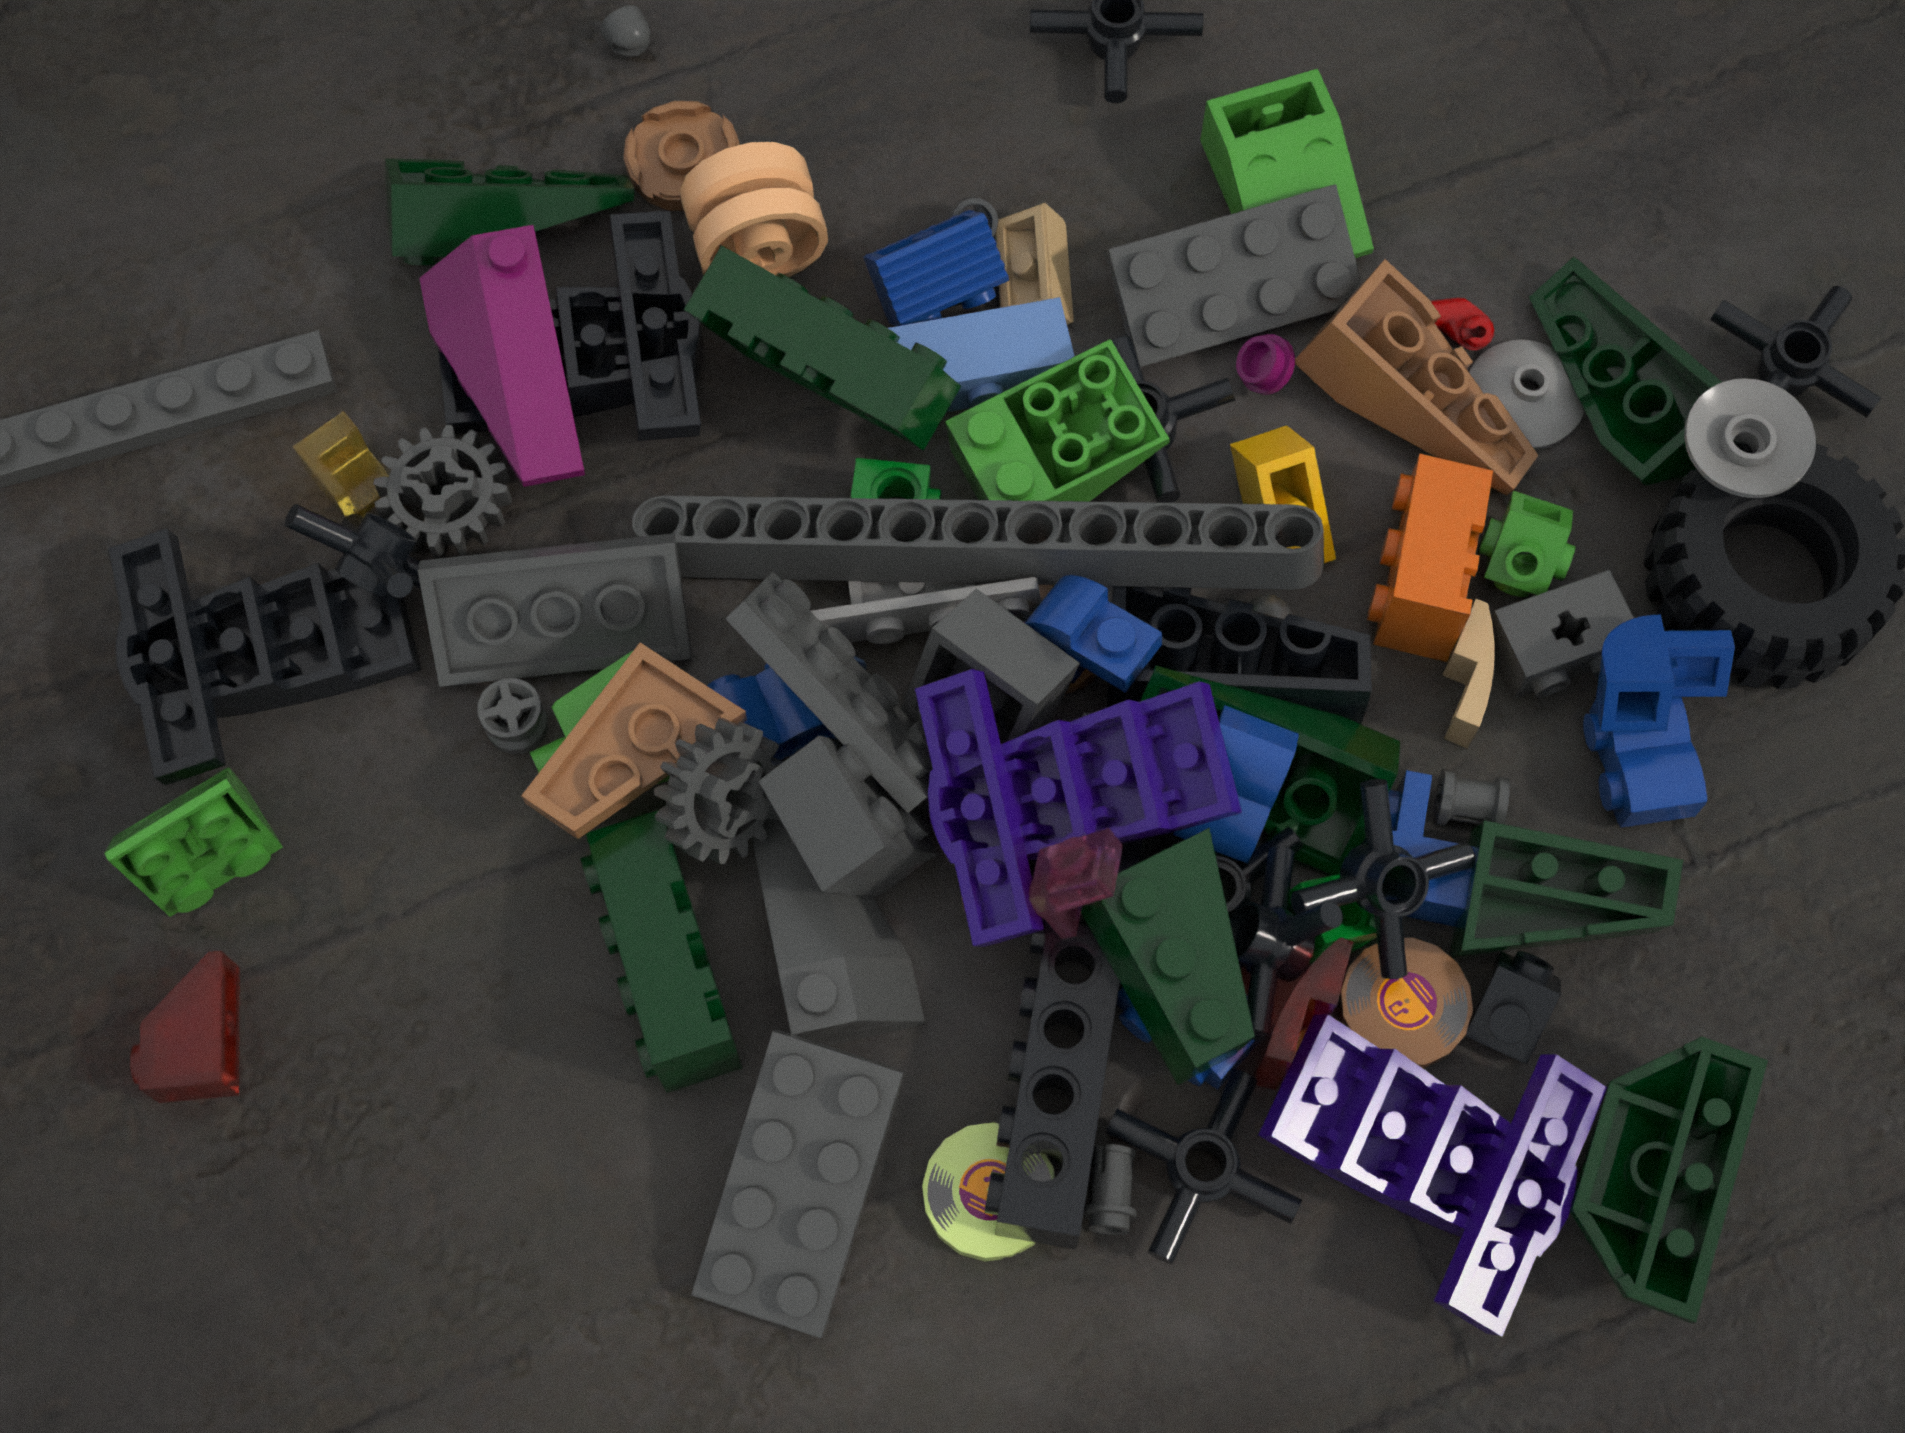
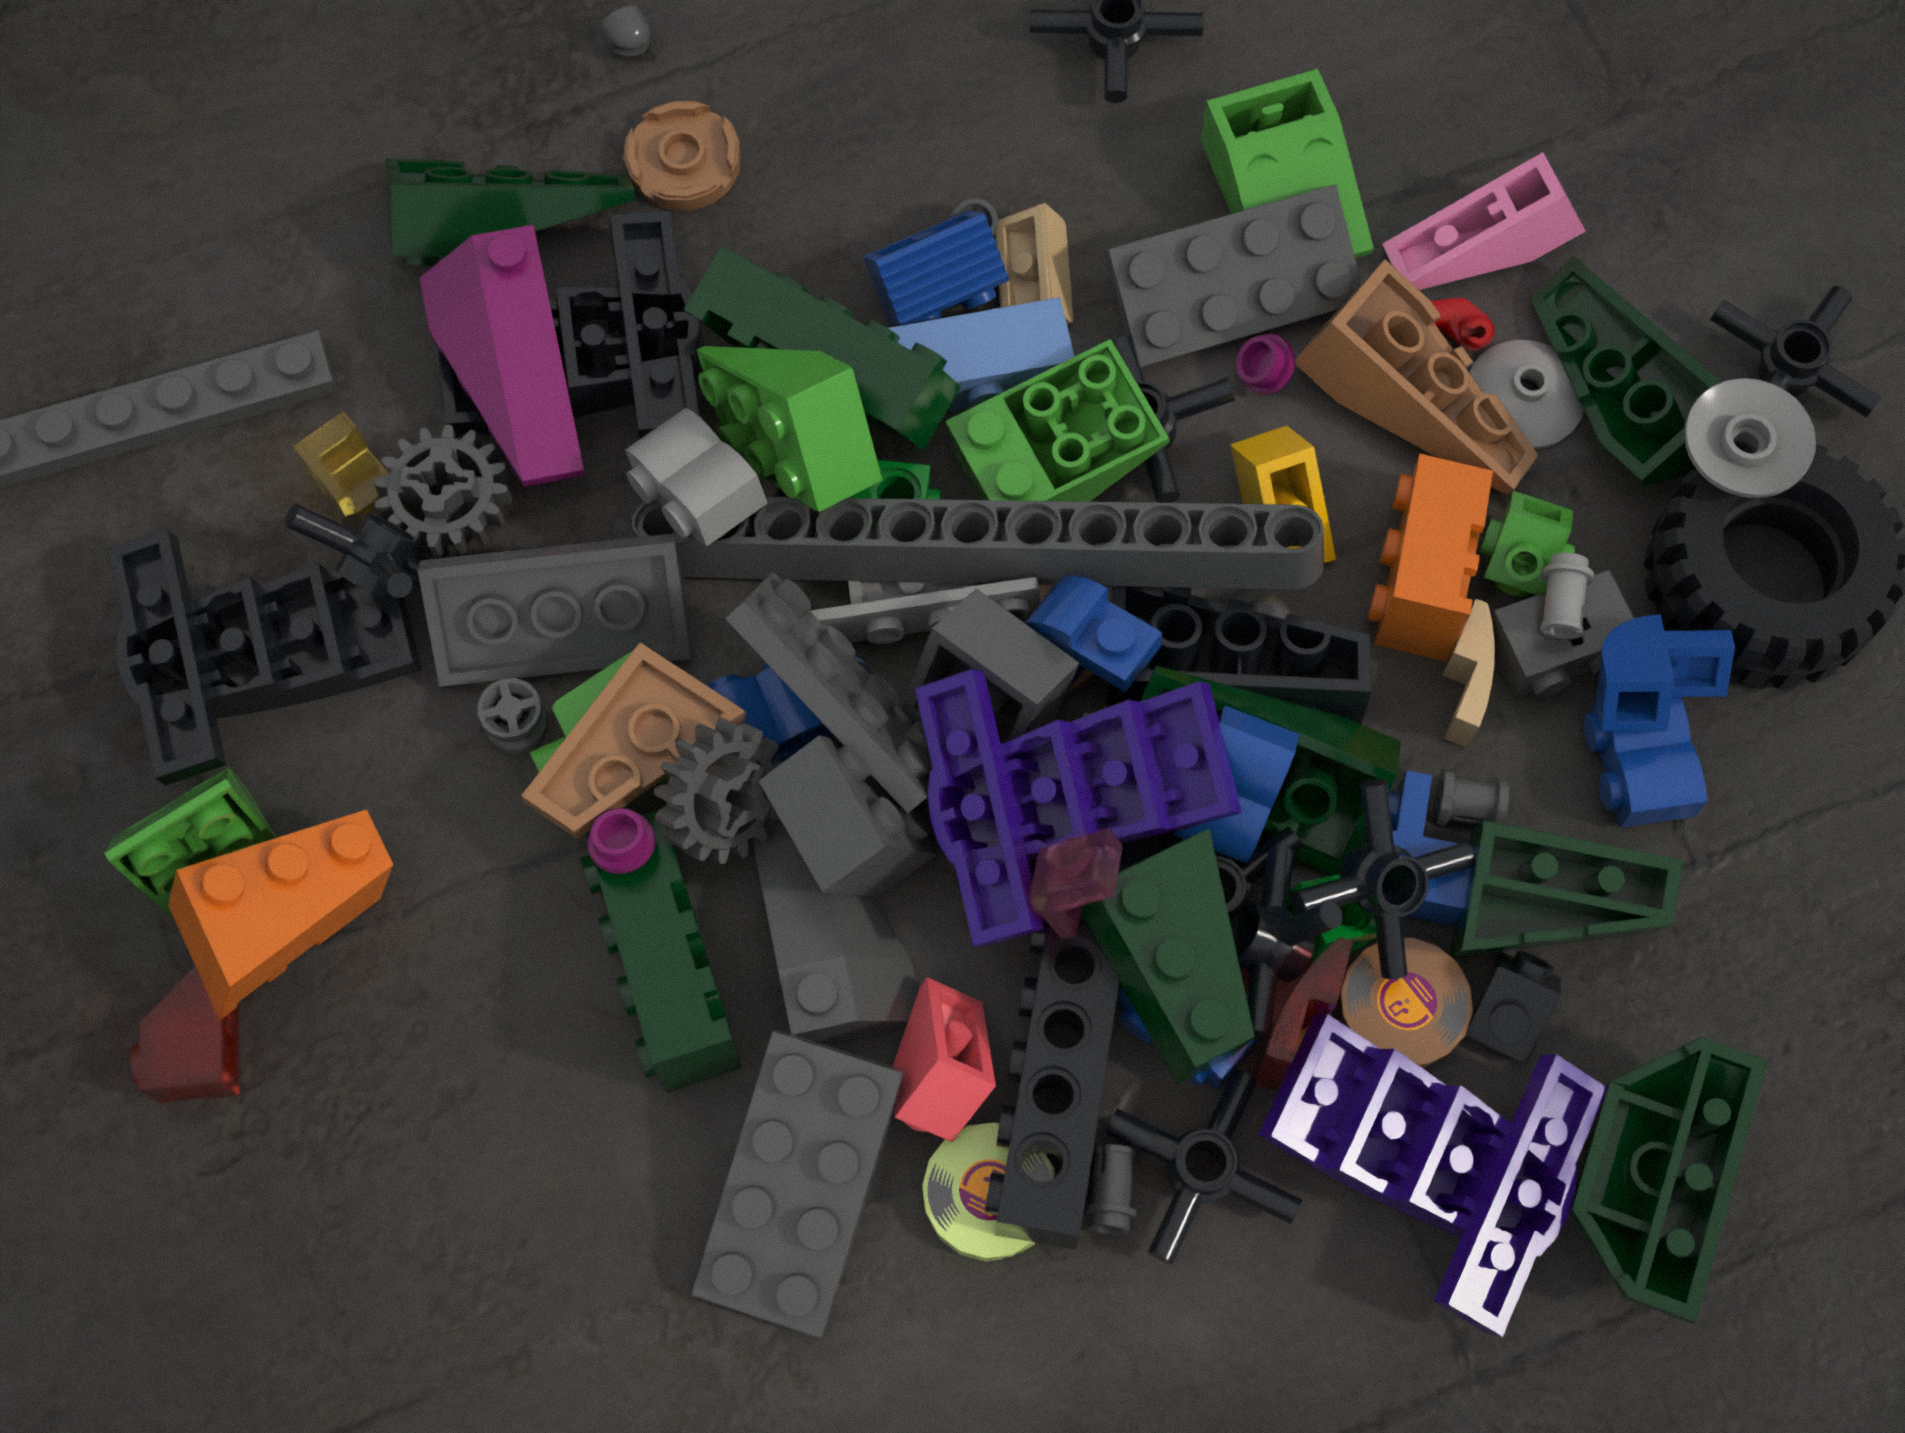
light nougat wheel [679,142,828,277] -> none
none -> orange wedge [168,809,394,1020]
none -> magenta plate [588,808,655,874]
none -> light grey brick [625,408,767,547]
none -> bright green slope [697,346,882,512]
none -> coral slope [893,977,996,1142]
none -> bright pink slope [1382,152,1586,290]
none -> light grey pin [1541,553,1594,639]

